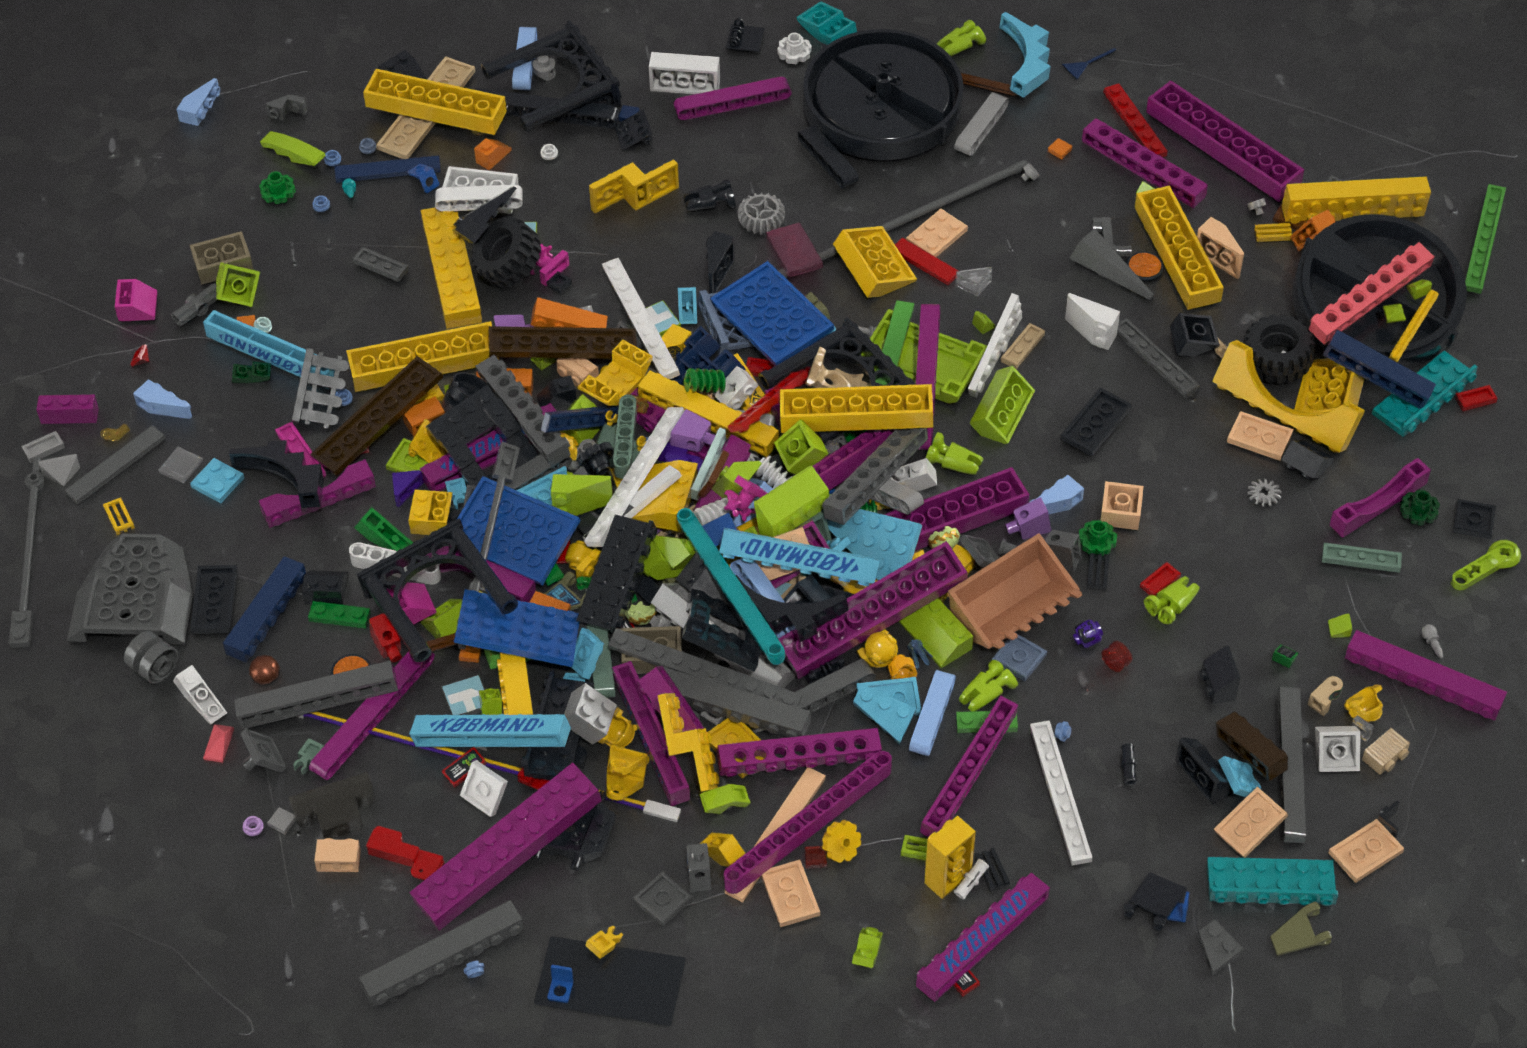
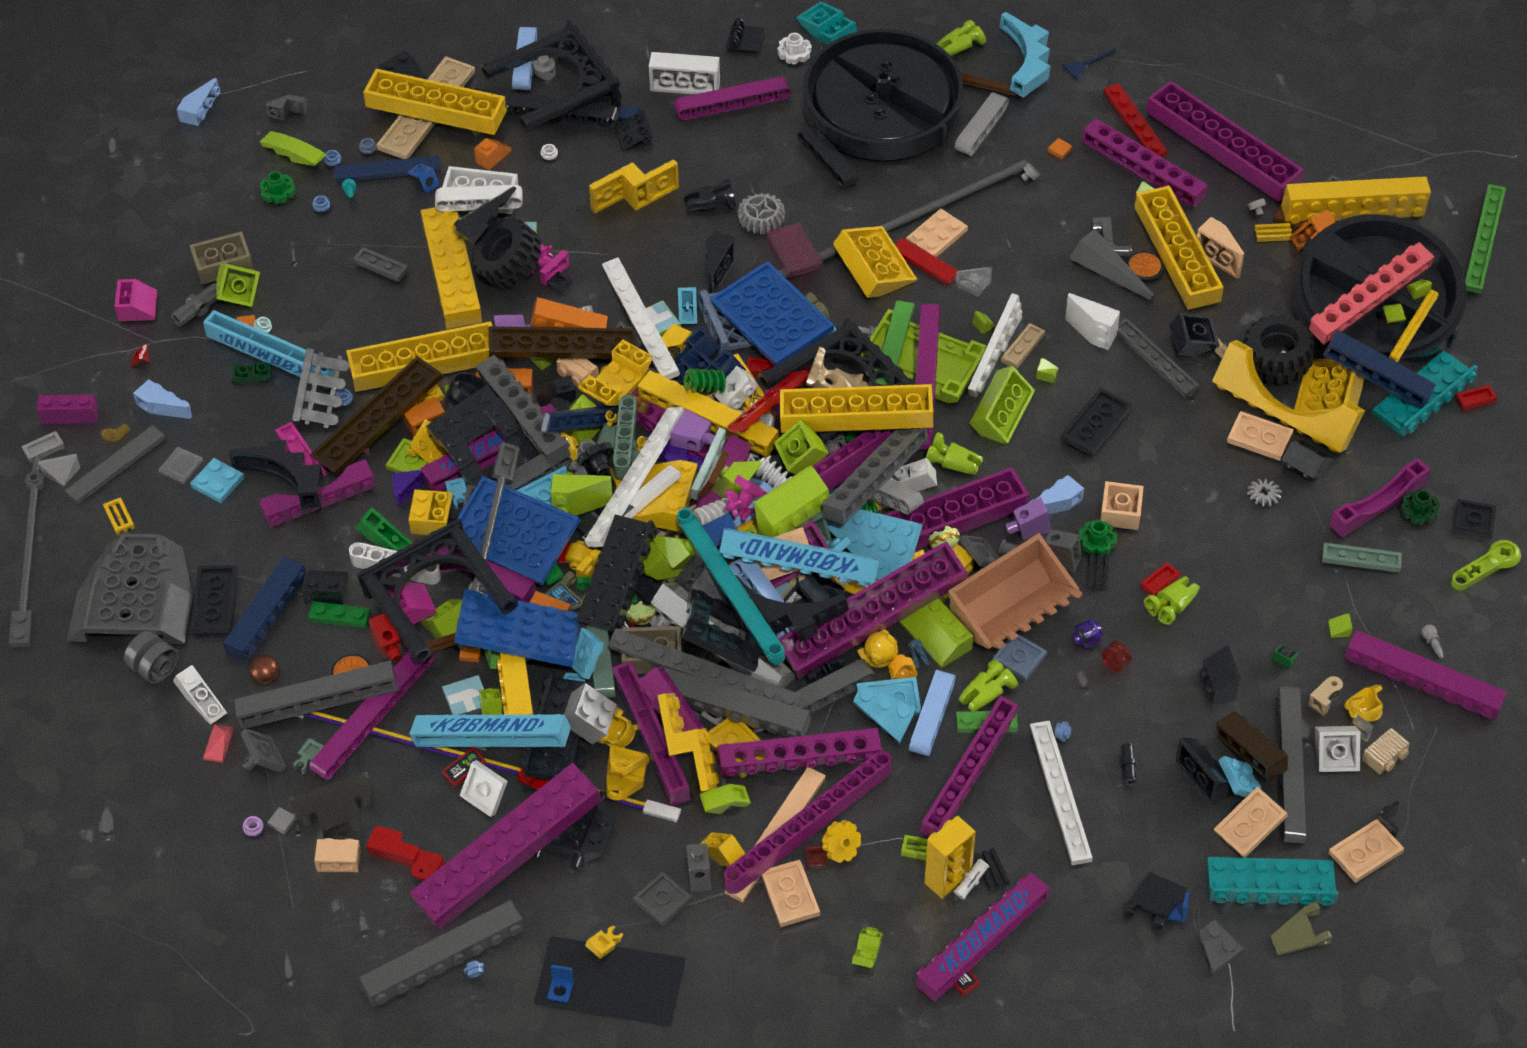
none -> lime slope [1036,358,1059,383]

